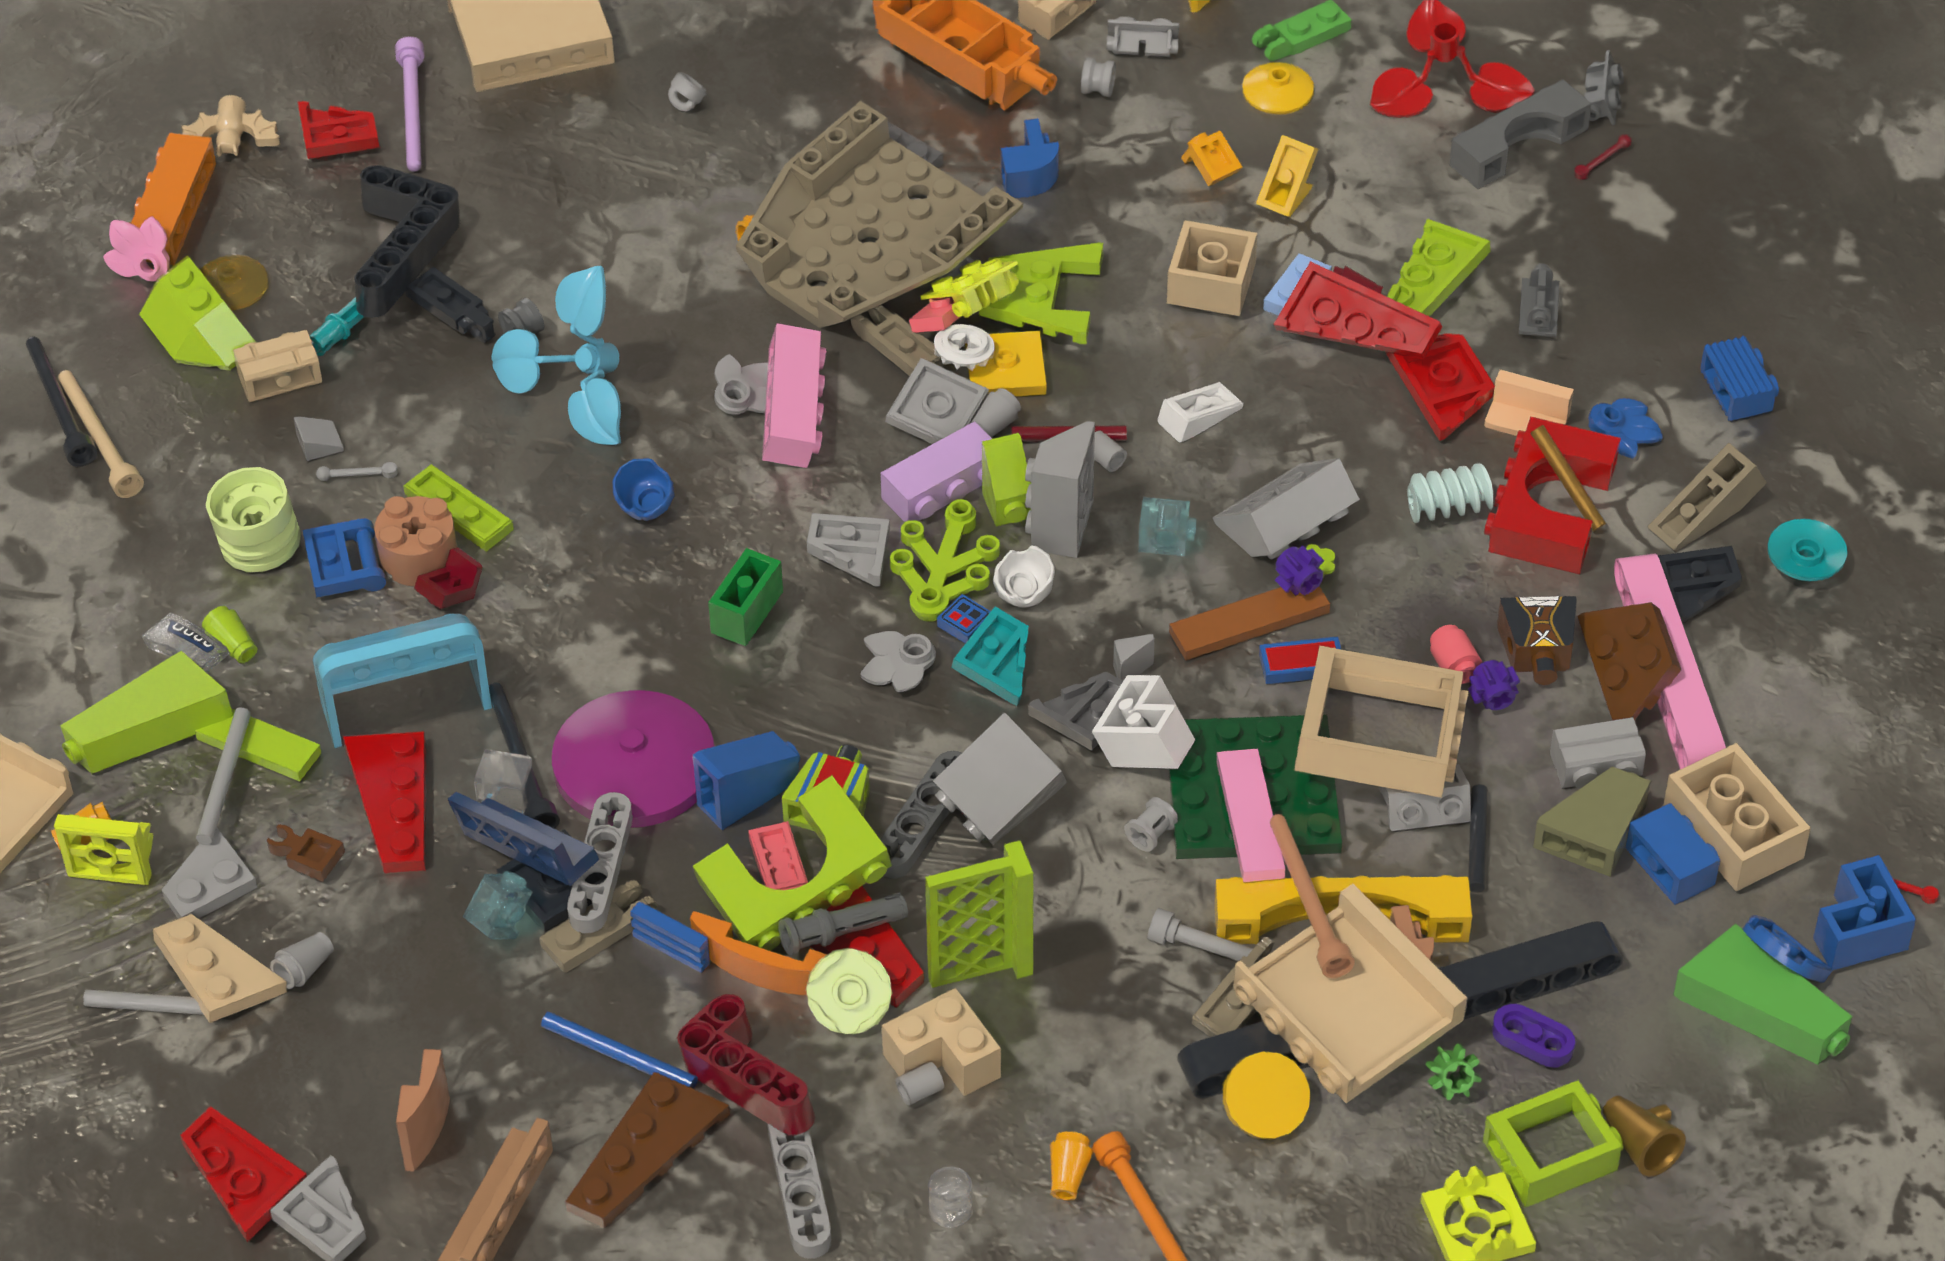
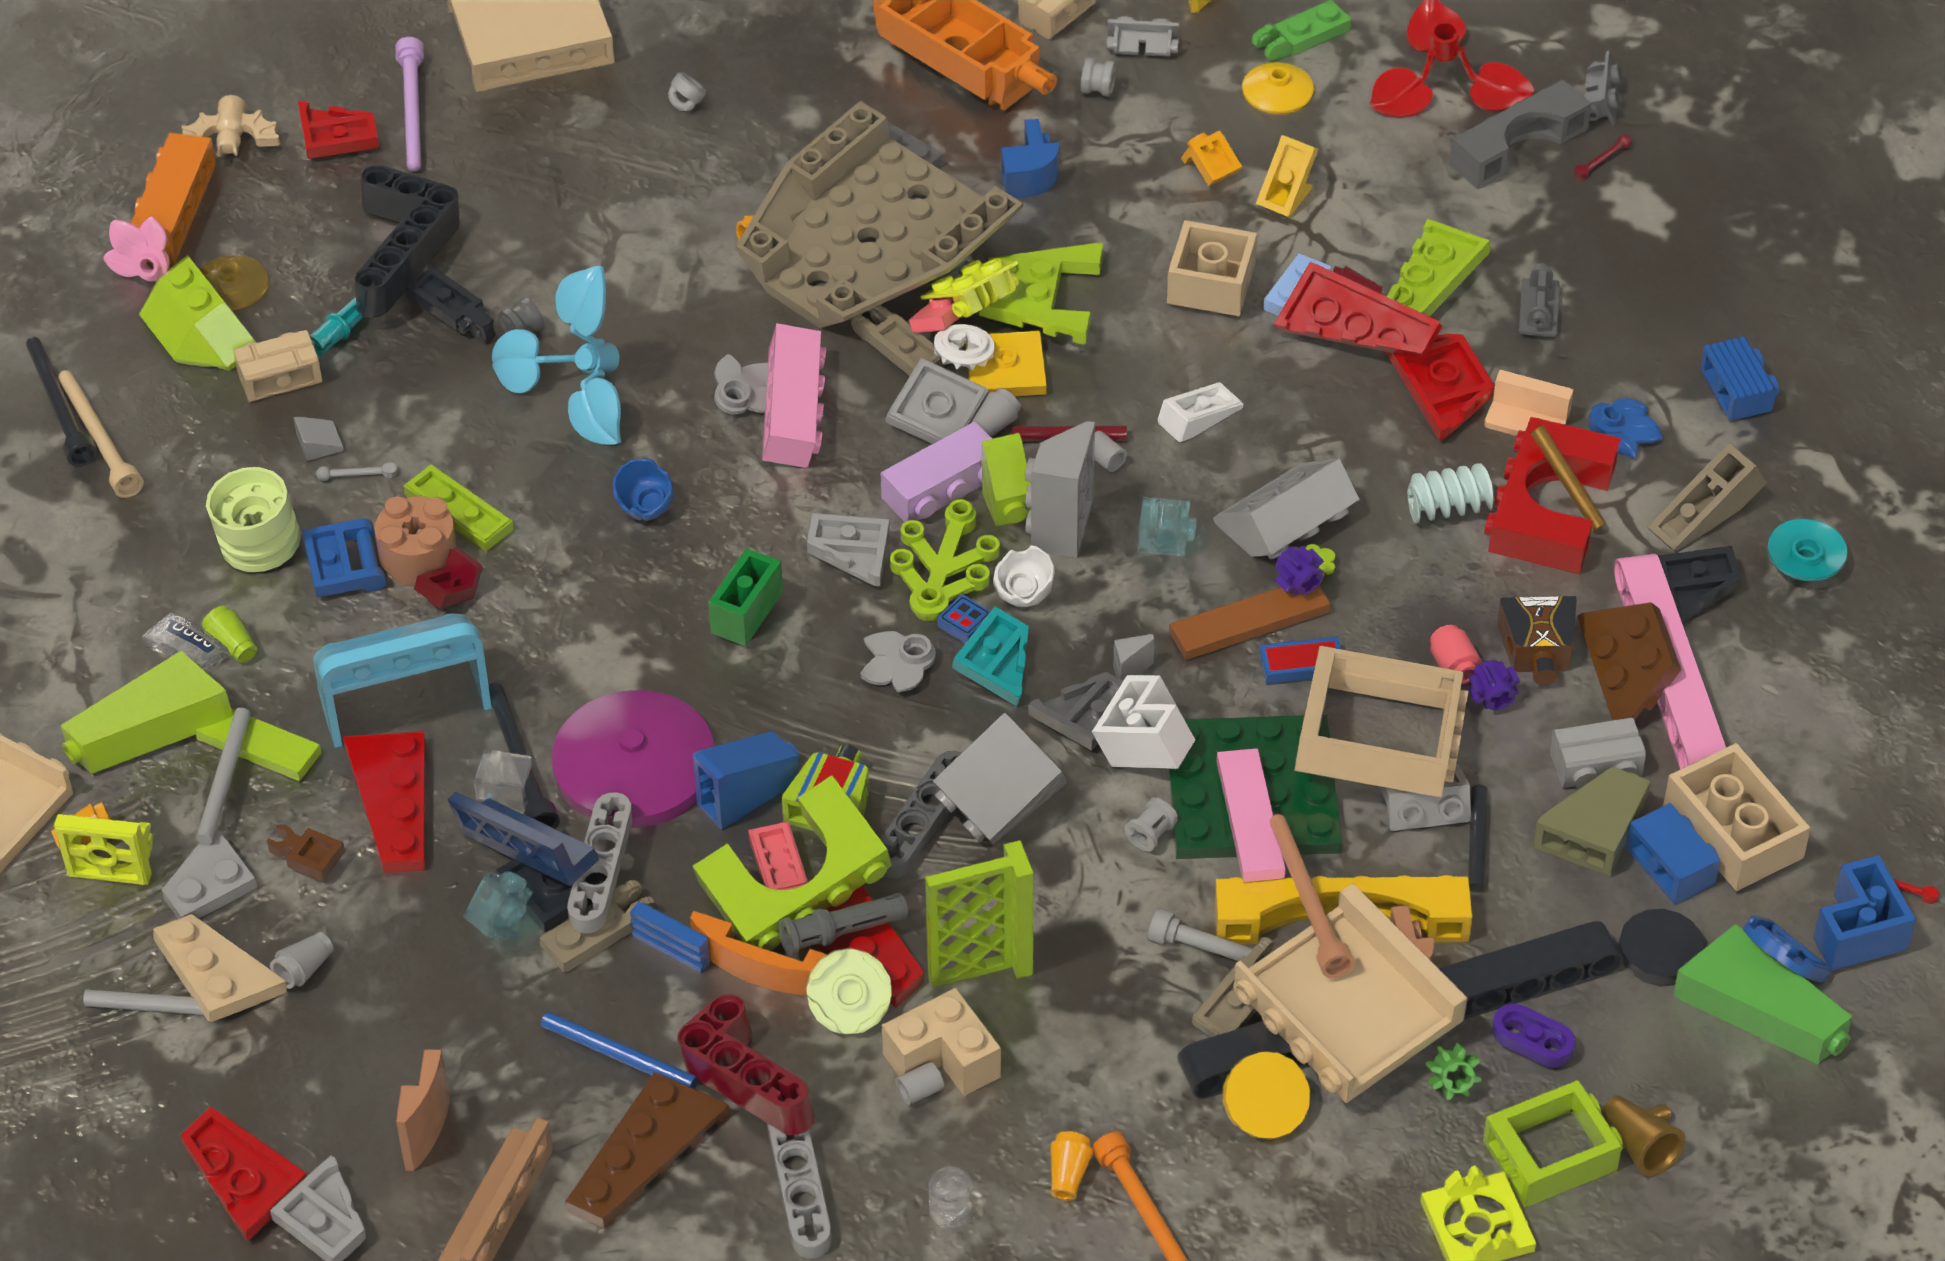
none -> black tile [1618,909,1705,985]

